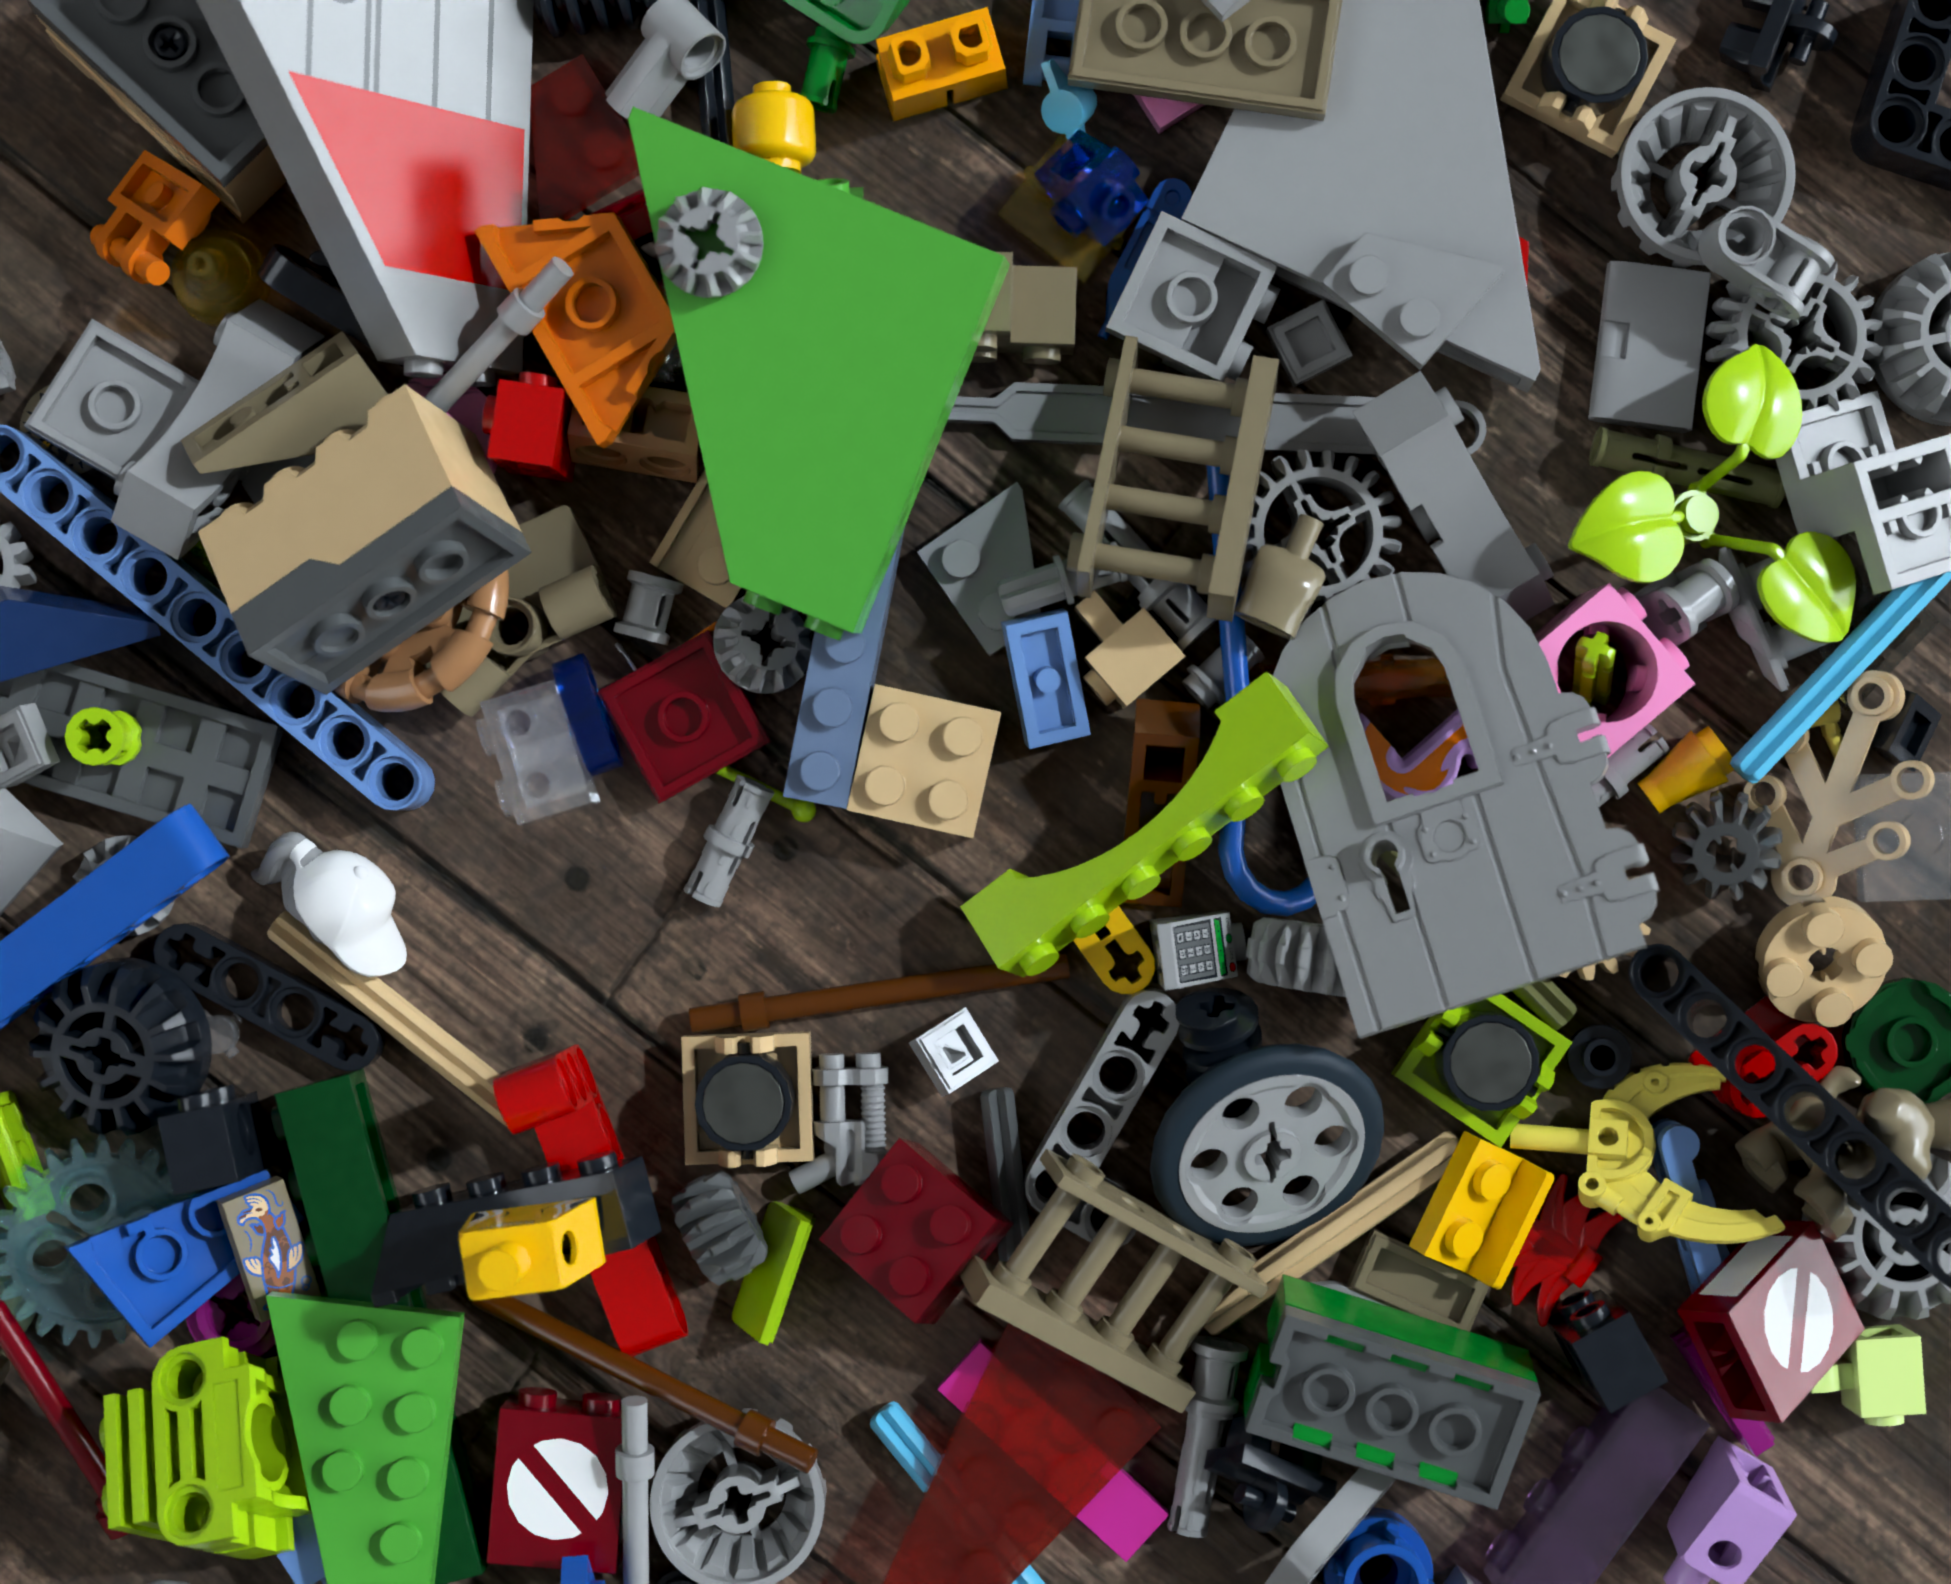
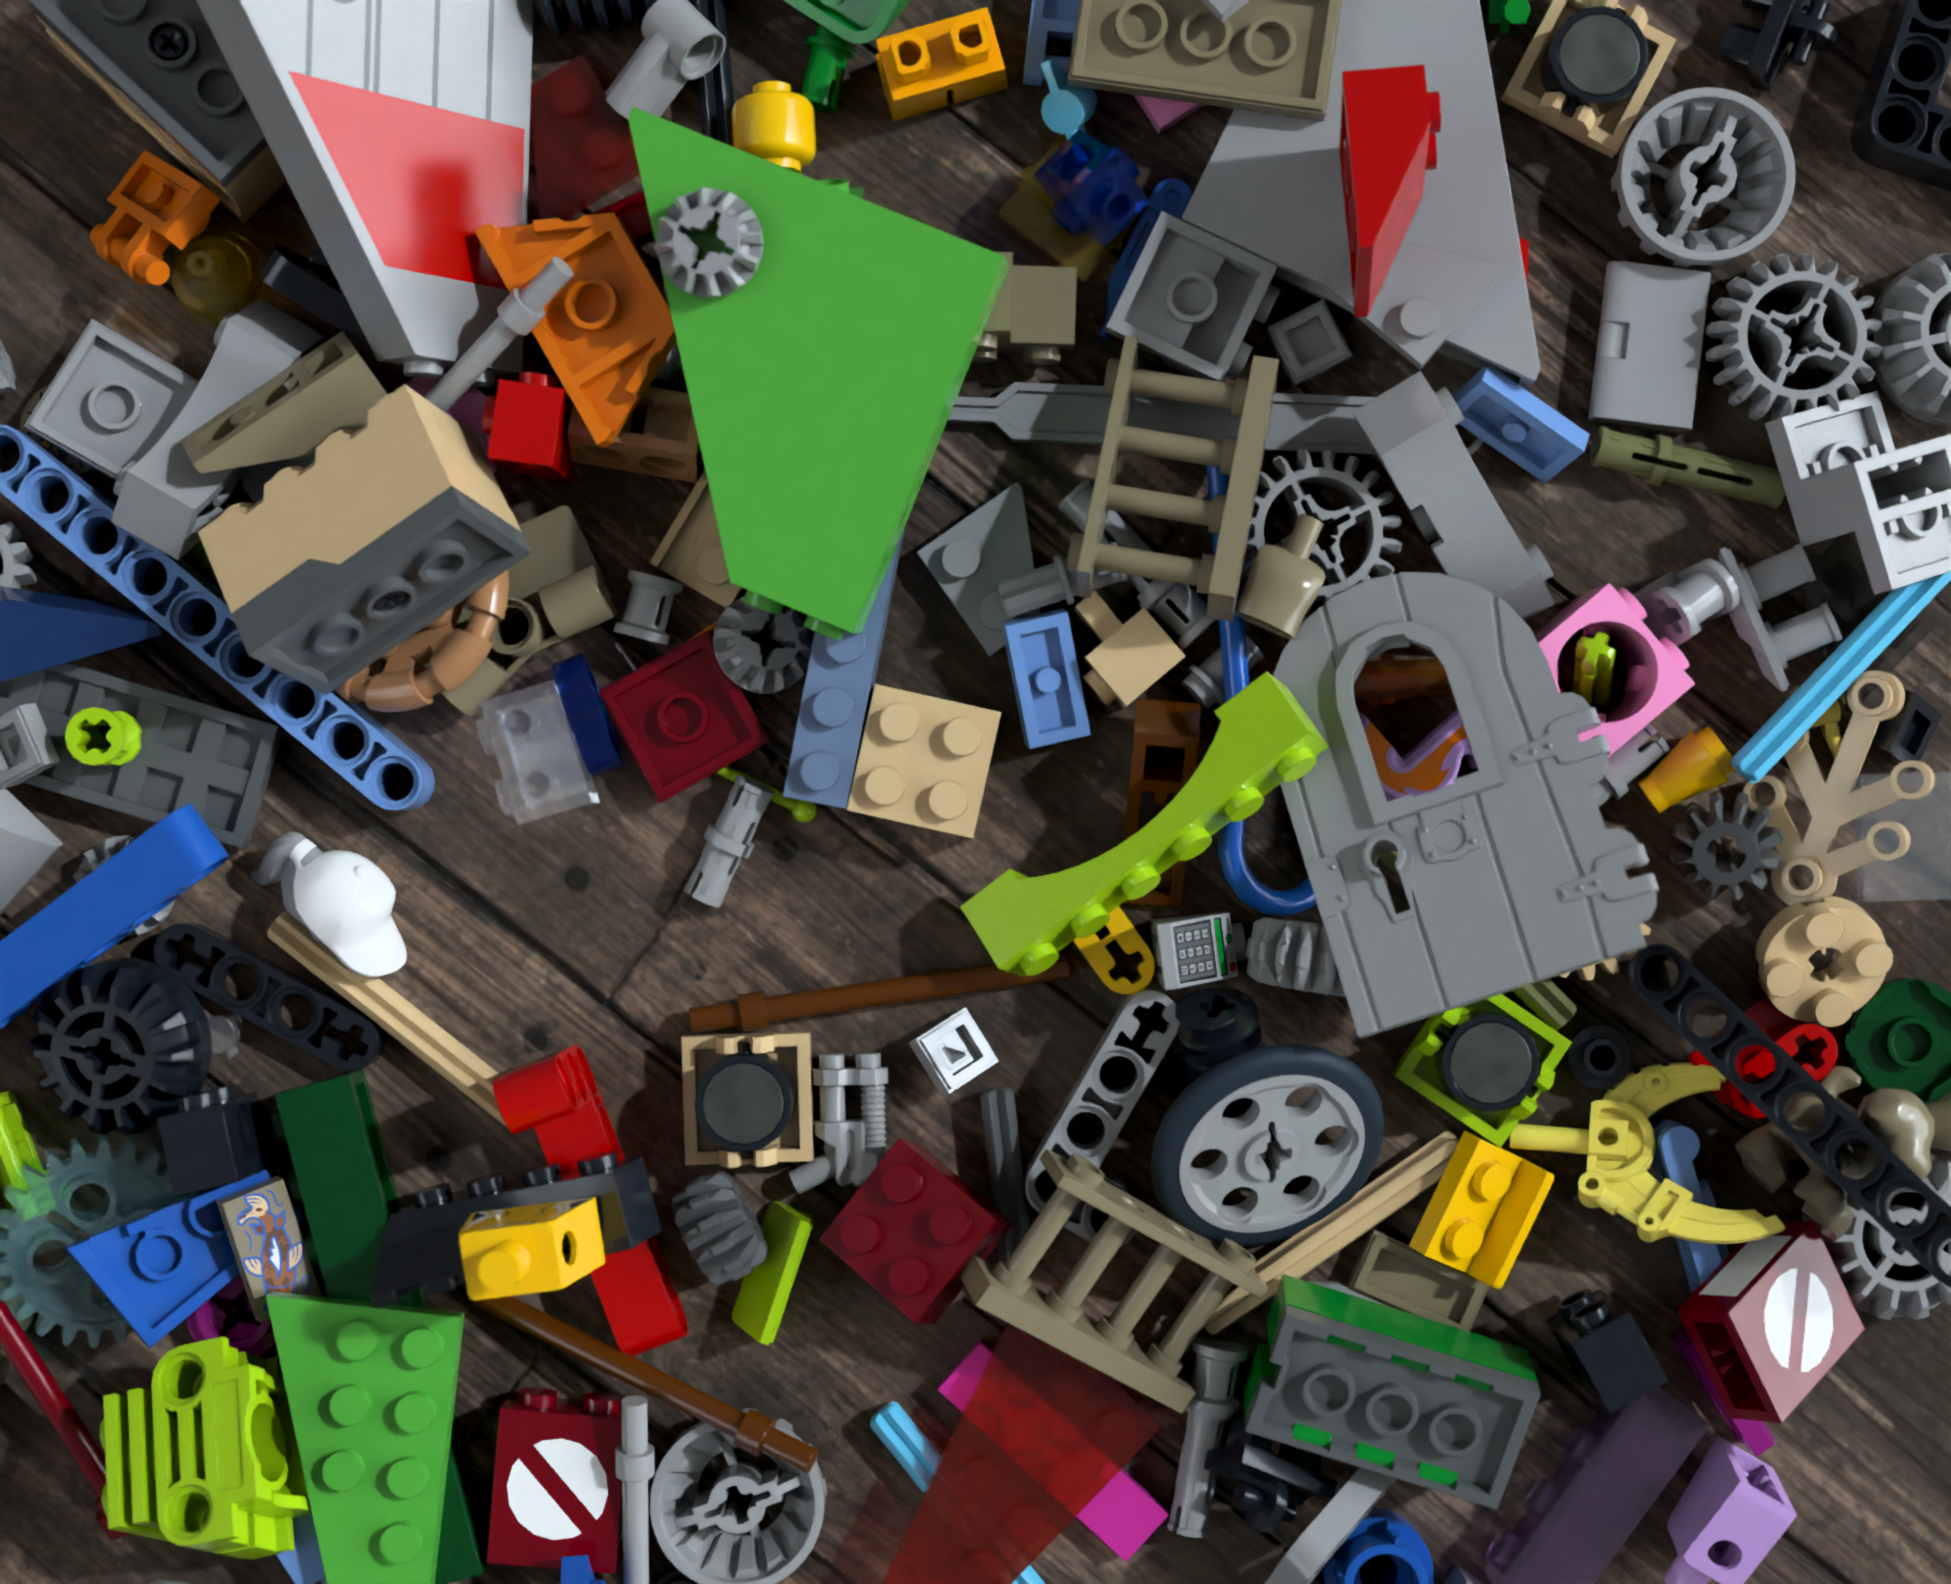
red piece [1510,1173,1624,1327] -> none
lime plant [1568,344,1856,643] -> none
light grey piece [1698,206,1835,320] -> none
yellowish green brick [1810,1324,1926,1426] -> none
none -> red slope [1339,65,1441,318]
none -> medium blue plate [1451,364,1590,483]

